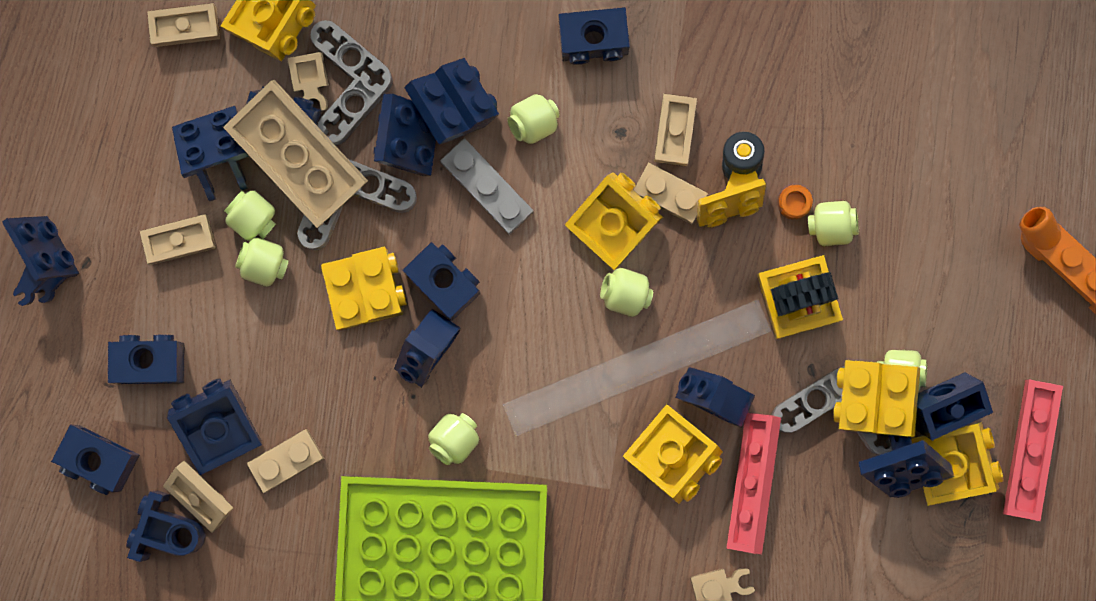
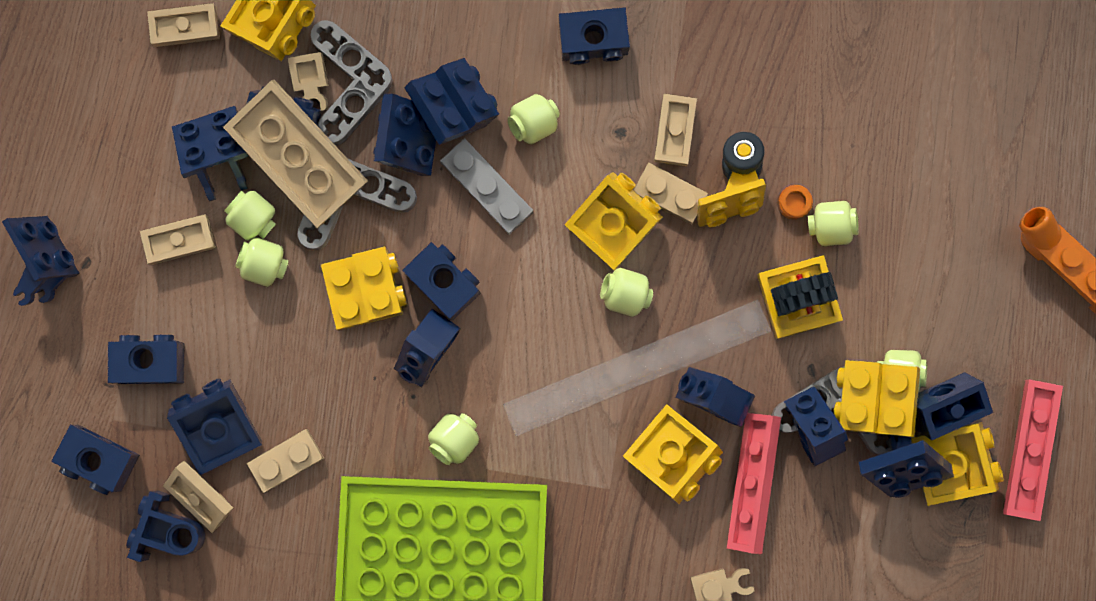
none -> dark blue pin [784,386,848,466]

